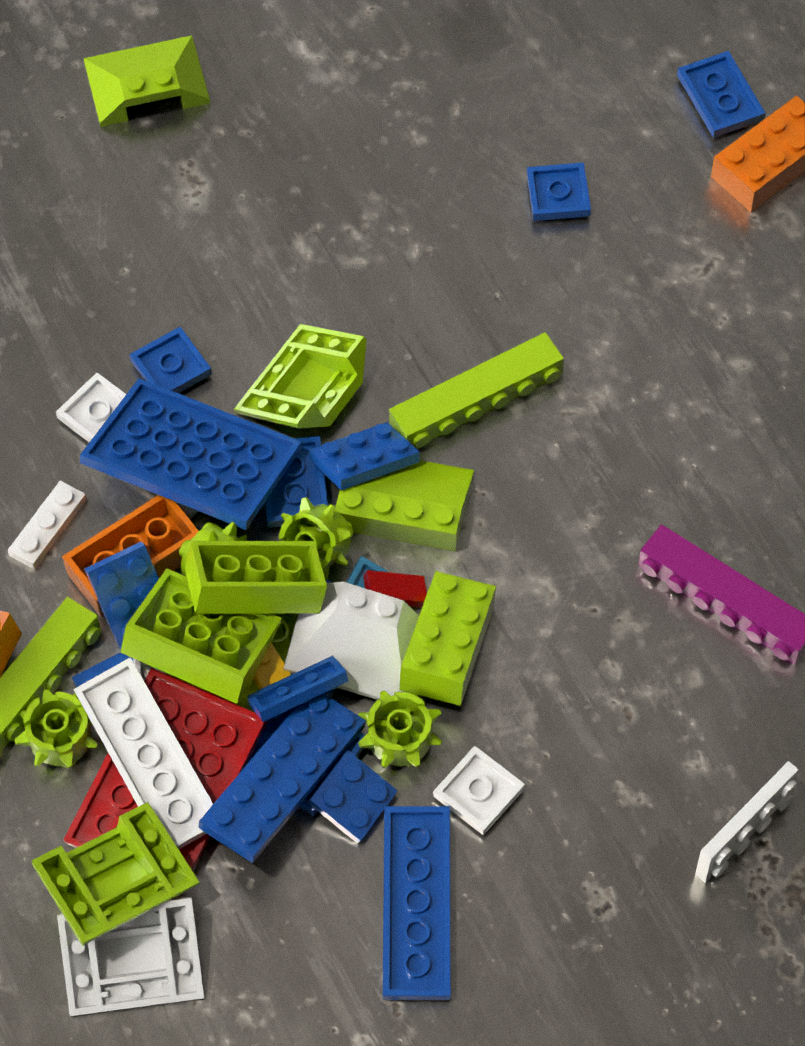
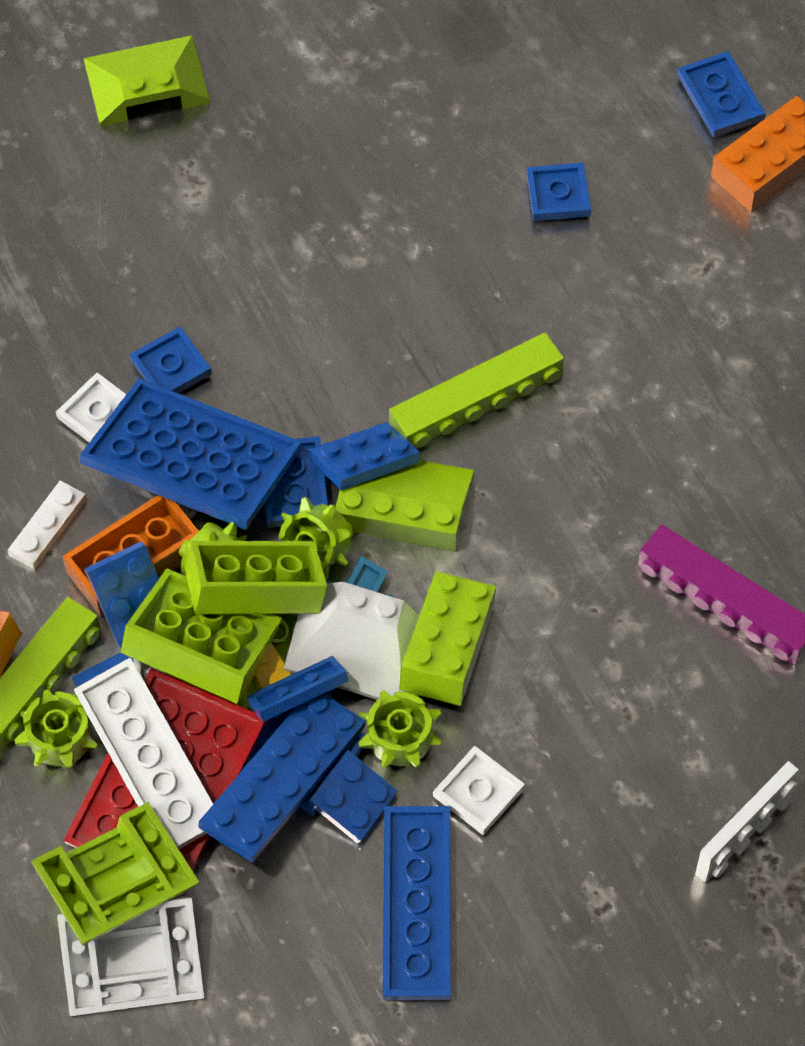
lime slope [233,324,367,428] -> none
red tile [363,570,427,608] -> none

